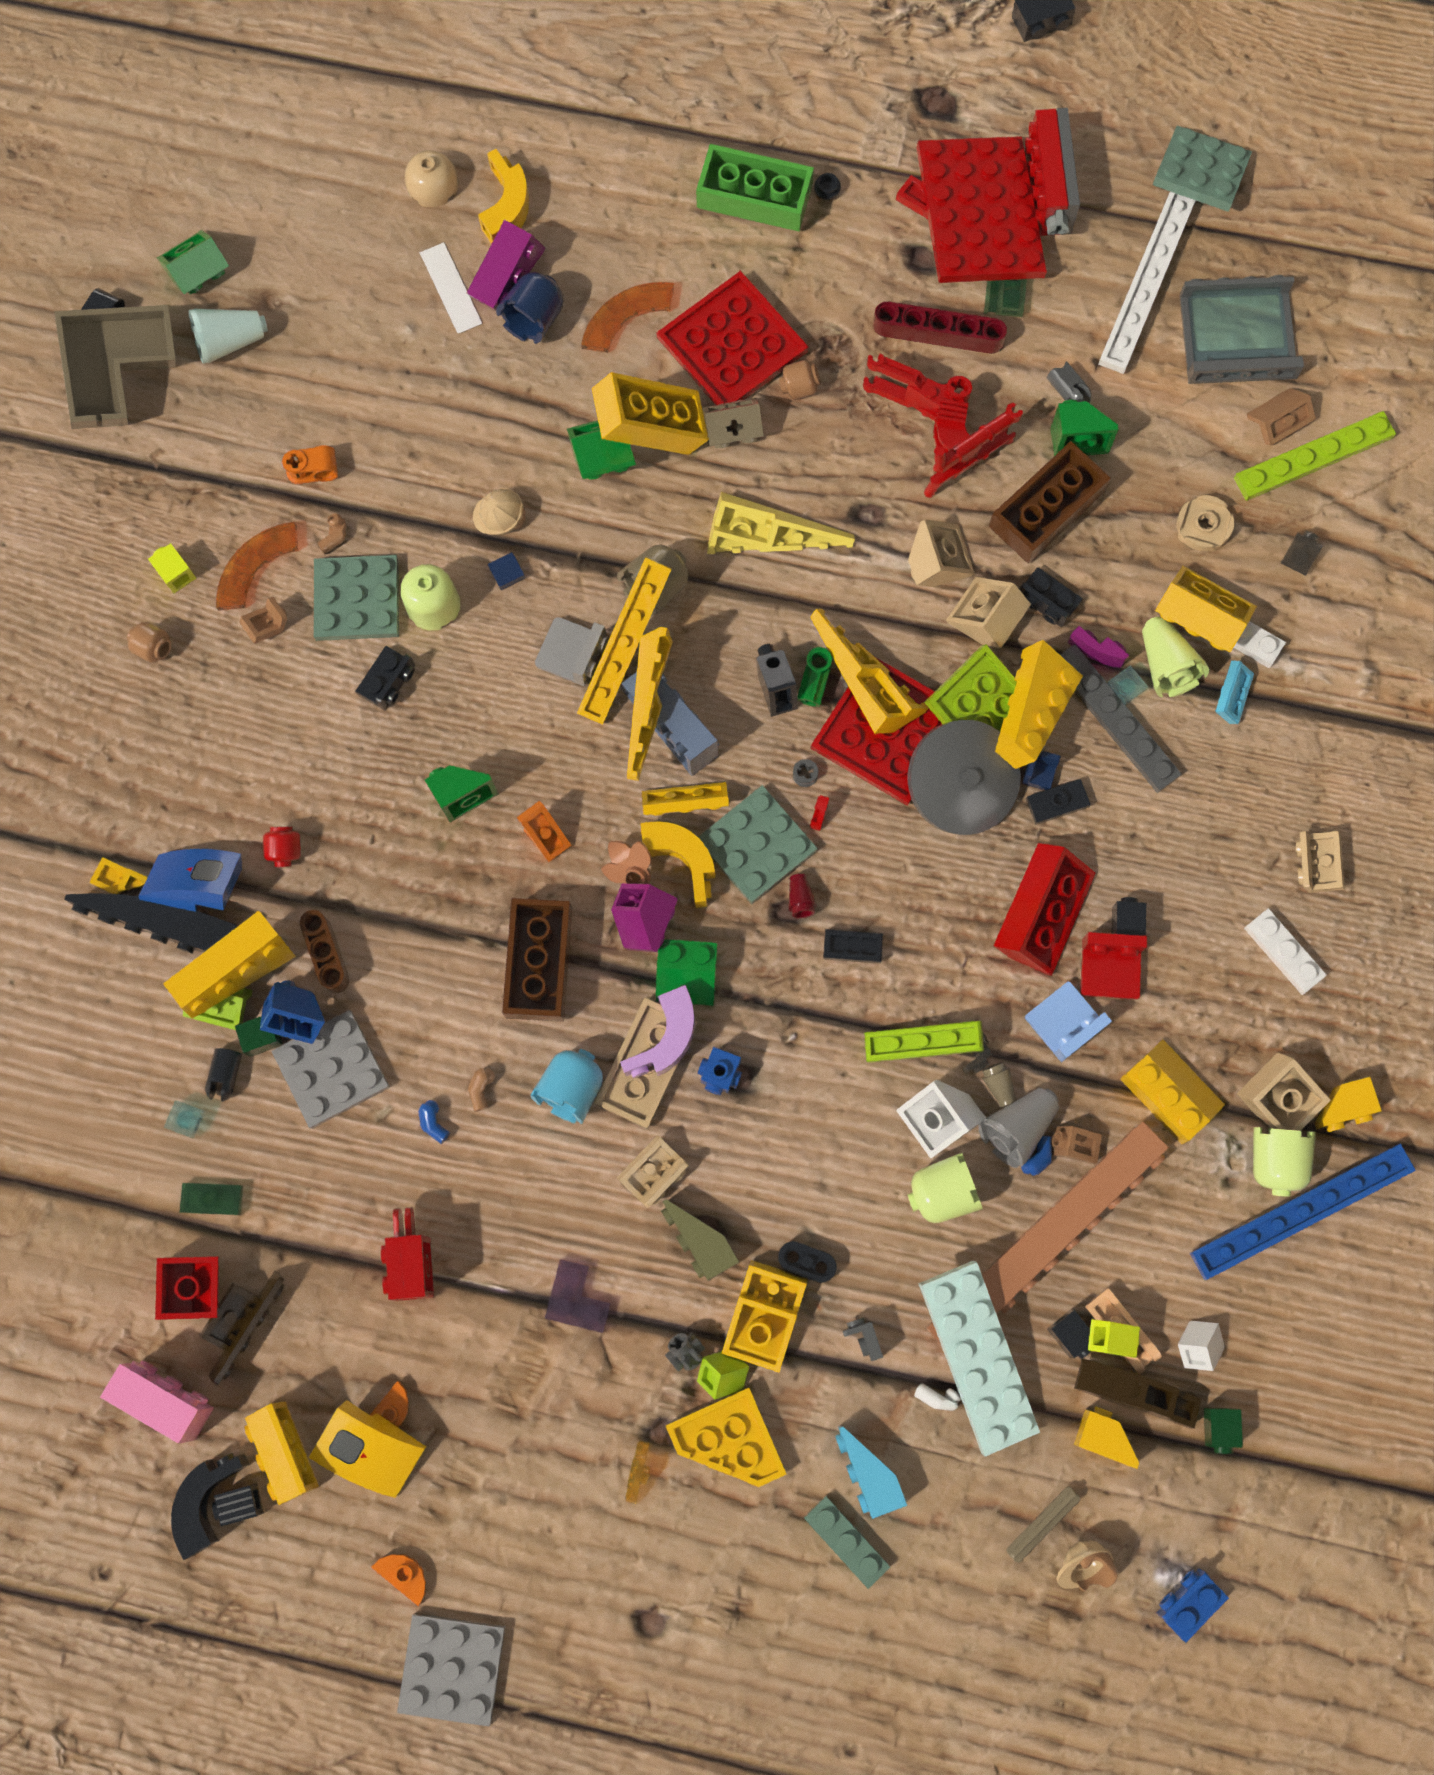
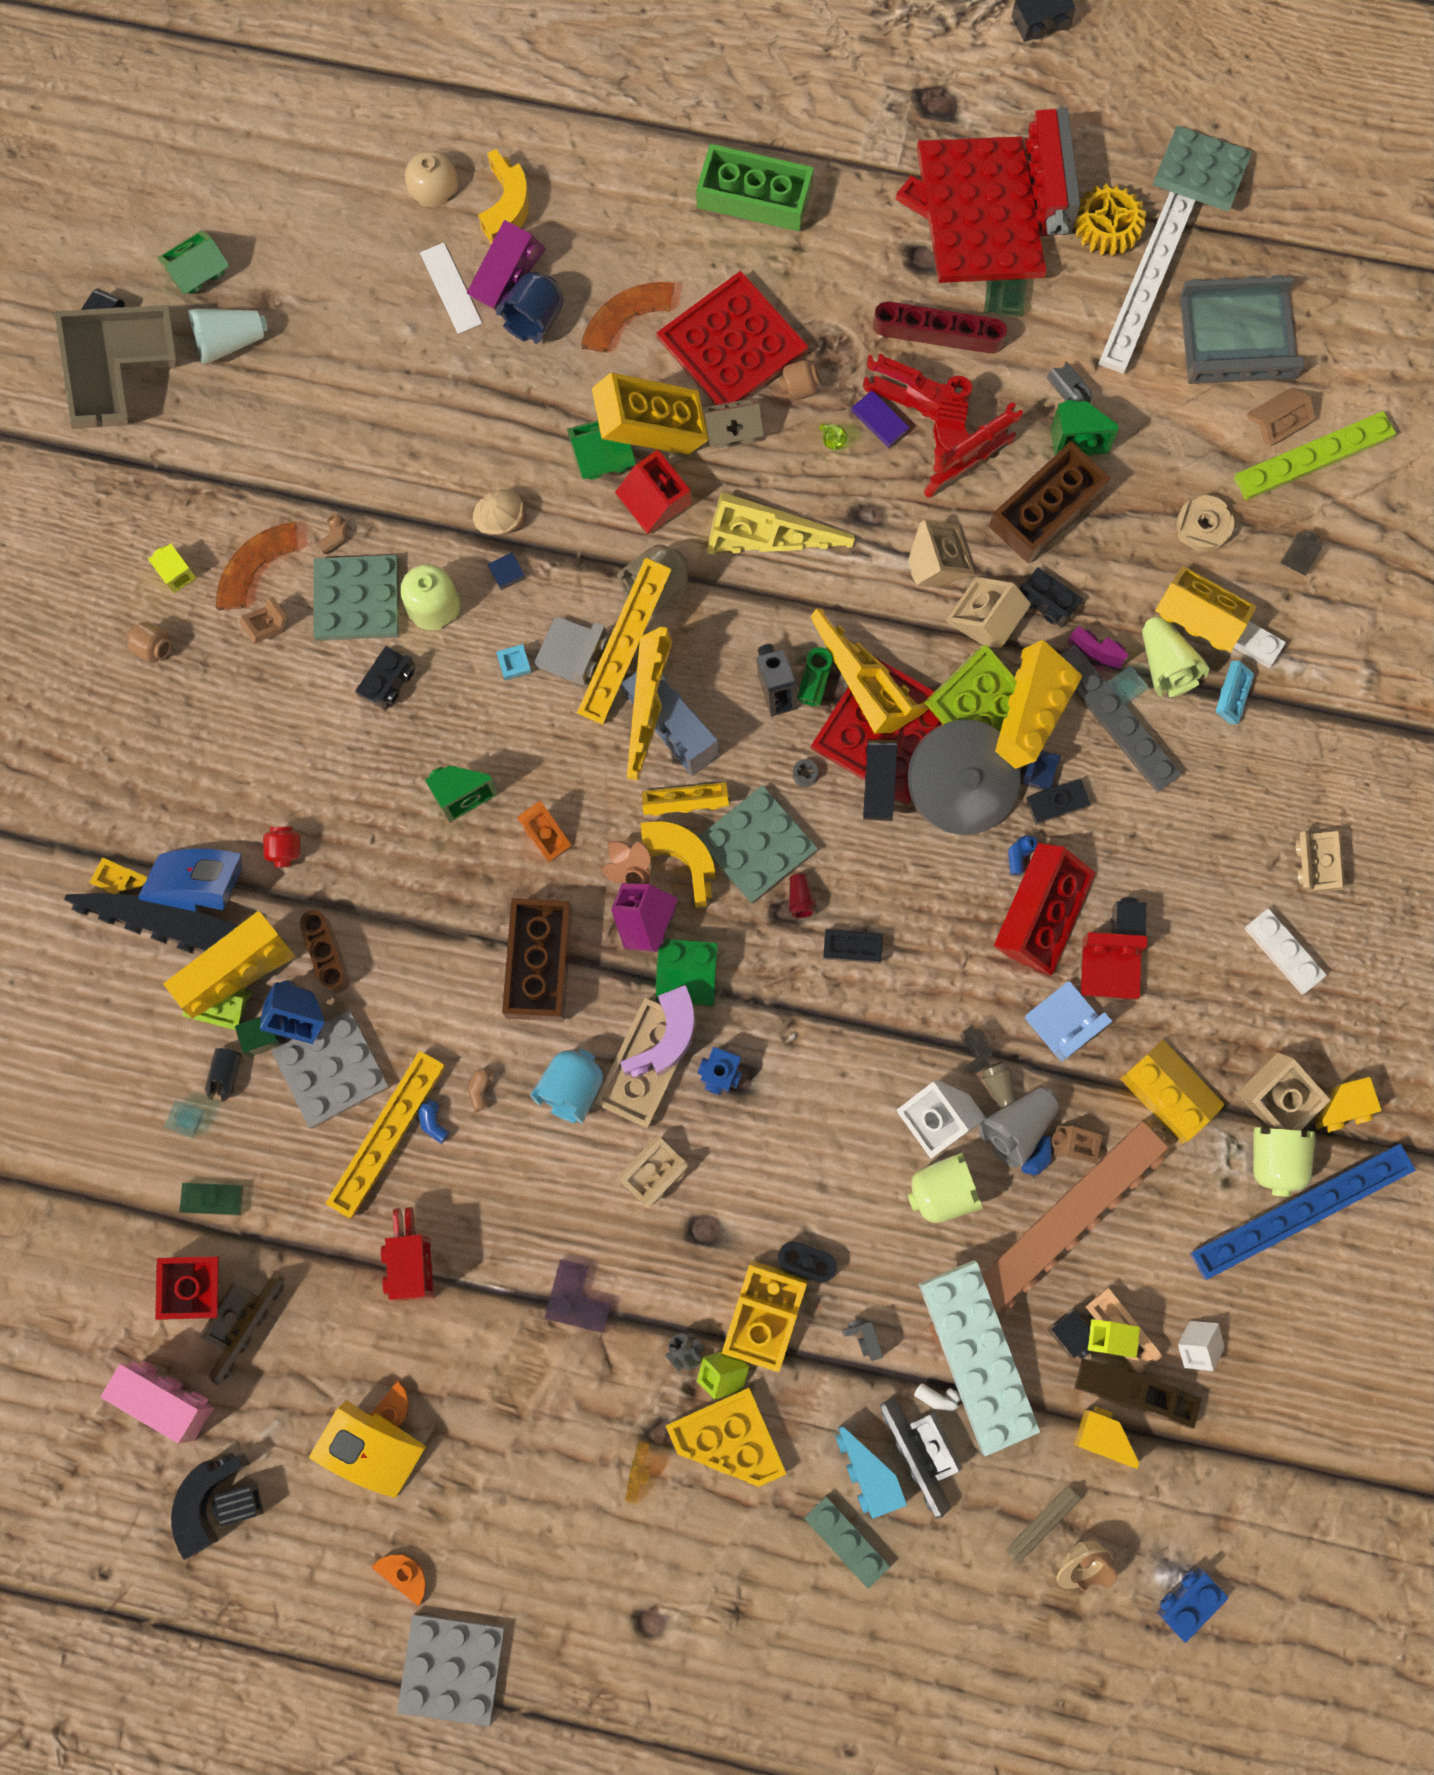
yellow slope [244,1401,319,1505] -> none
orange piece [282,445,338,484] -> none
olive slope [661,1199,739,1281] -> none
red tile [810,795,830,831] -> none
black plate [814,173,841,200] -> none
lime tile [864,1021,984,1063] -> none
dark green brick [1204,1408,1243,1454] -> none
none -> yellow plate [325,1050,446,1219]
none -> medium azure plate [496,644,532,681]
none -> red slope [615,450,692,535]
none -> clear neon green piece [819,423,848,450]
none -> dark purple tile [852,391,909,448]
none -> black beam [863,739,897,822]
none -> dark grey bracket [880,1396,963,1519]
none -> blue arm [1008,835,1038,875]
none -> yellow gear [1073,183,1146,256]

